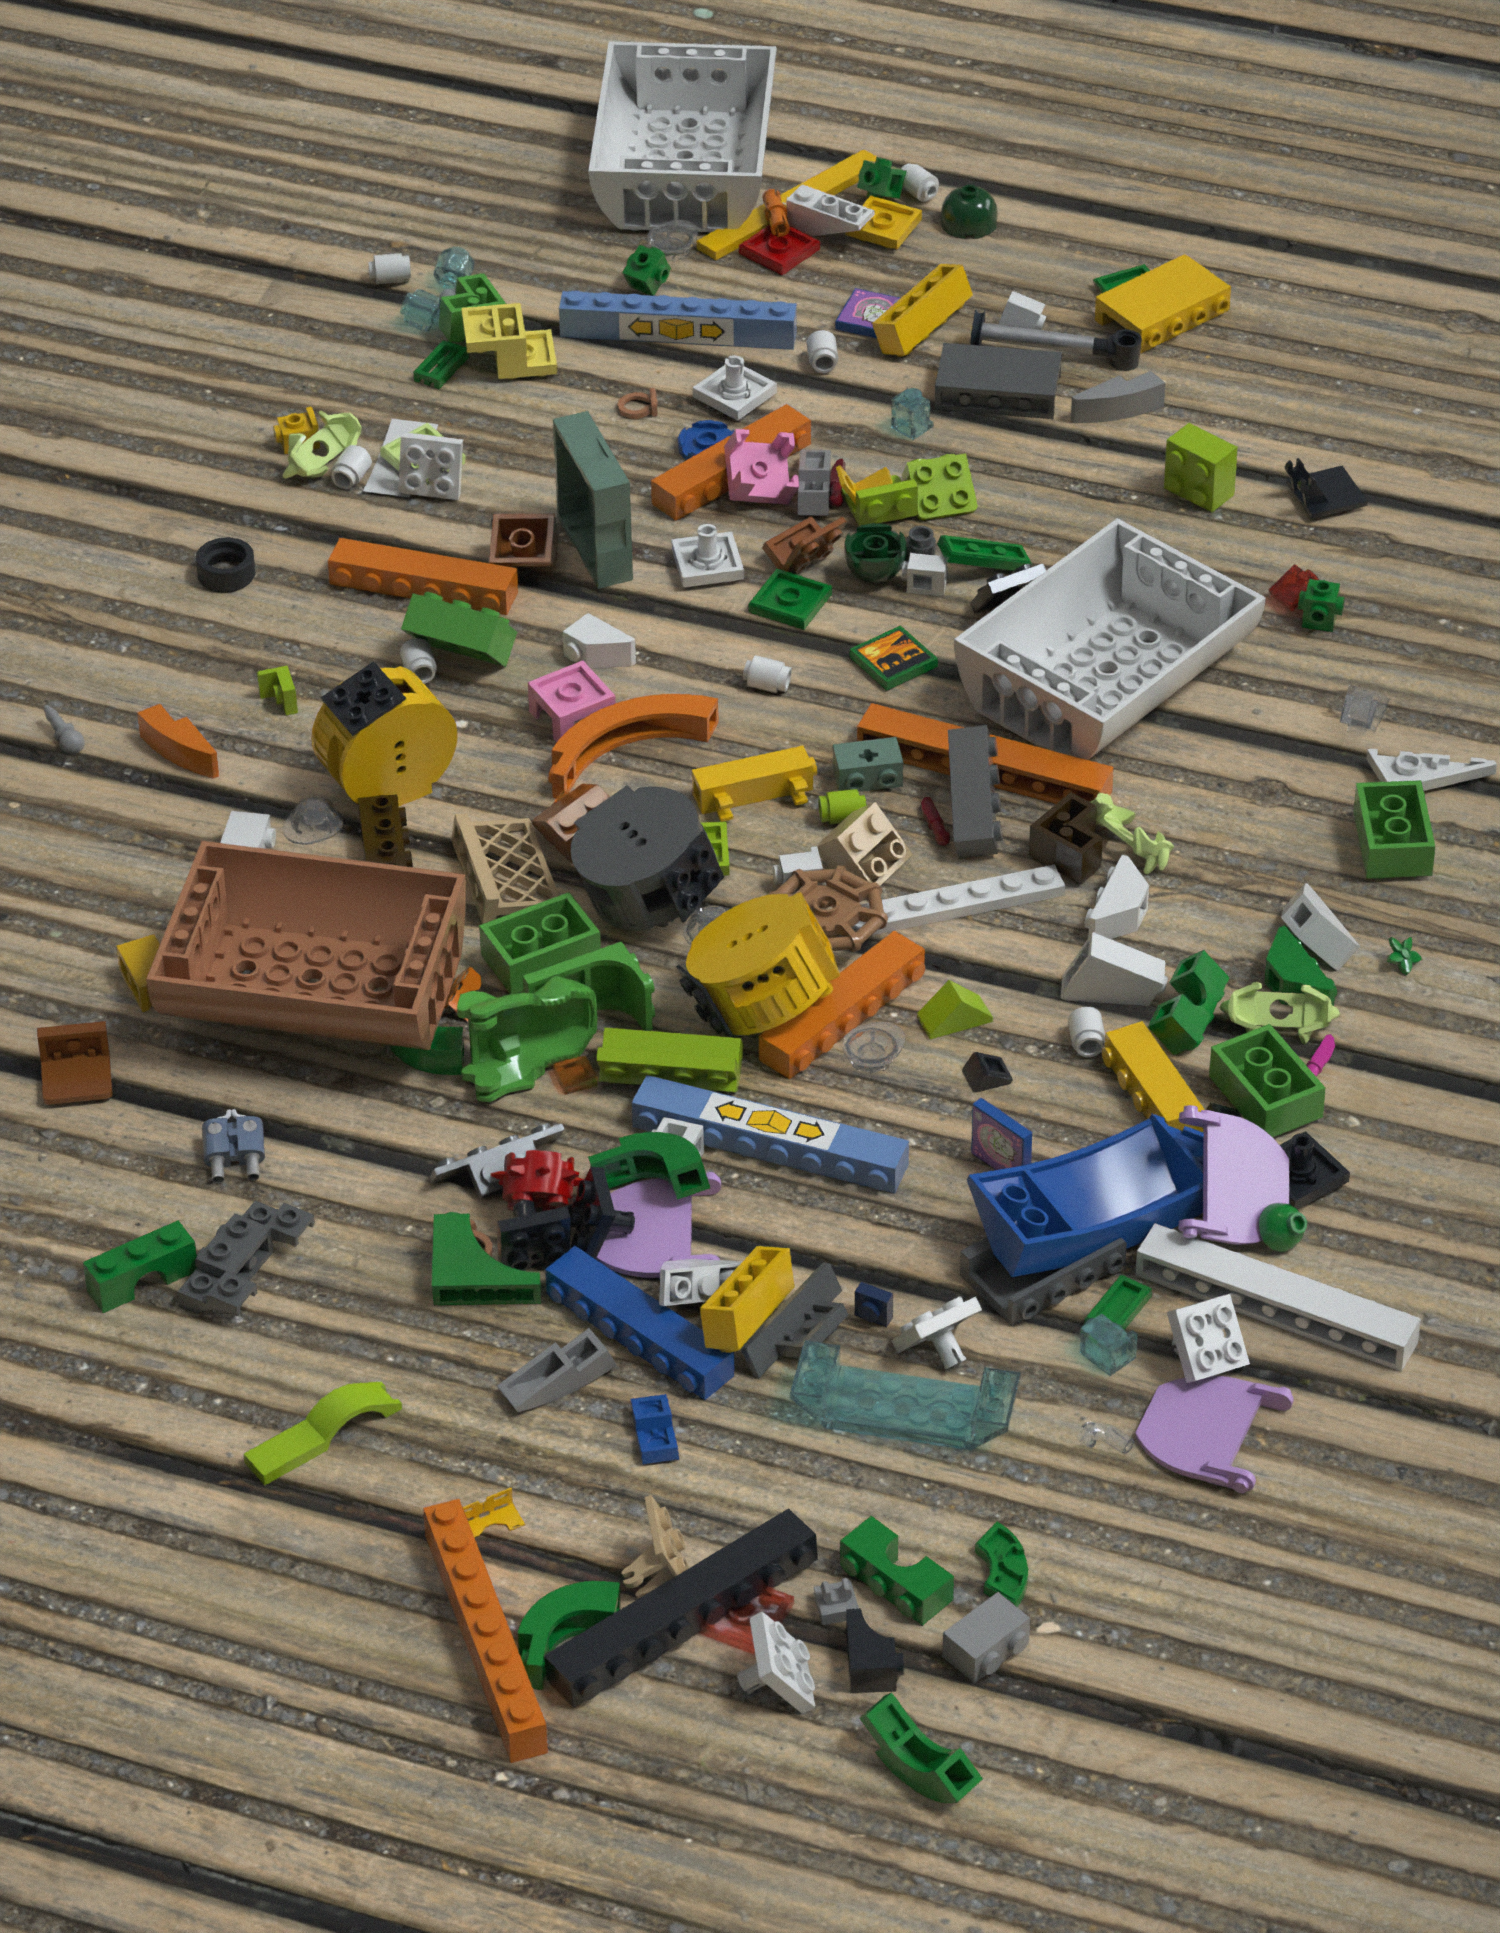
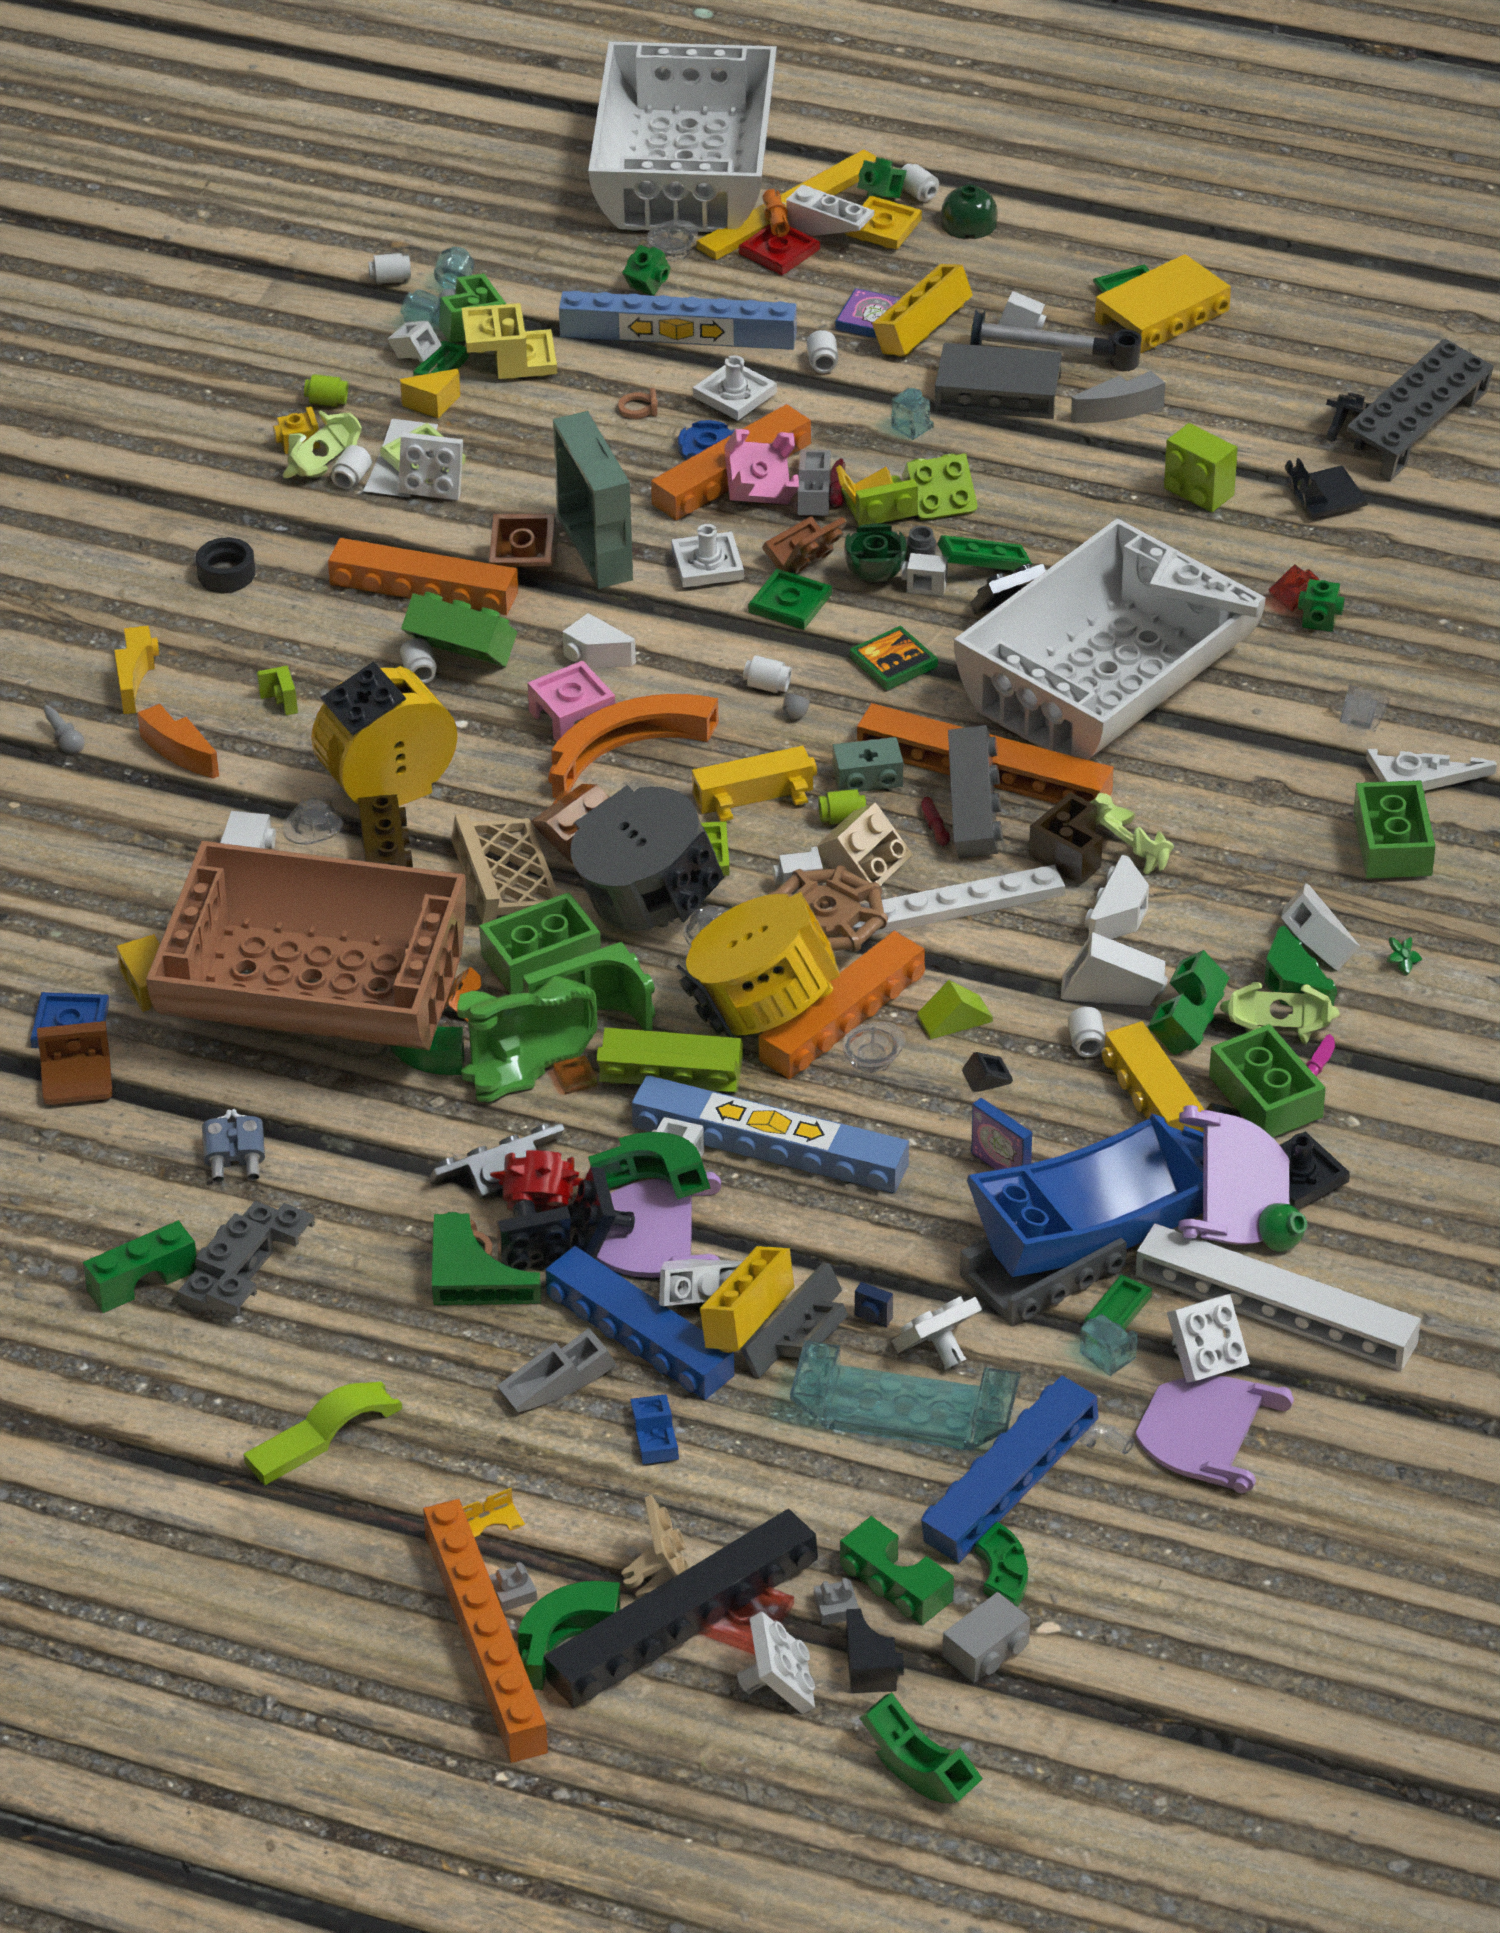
none -> blue tile [30,992,109,1048]
none -> yellow slope [114,625,160,715]
none -> lime brick [304,374,349,407]
none -> white brick [388,321,442,362]
none -> yellow slope [400,369,460,418]
none -> light grey tile [489,1562,538,1612]
none -> light grey hinge [783,694,810,719]
none -> blue brick [921,1375,1099,1564]
none -> white wing [1149,547,1259,618]
none -> black plate [1326,392,1372,451]
none -> dark grey bracket [1347,339,1494,481]

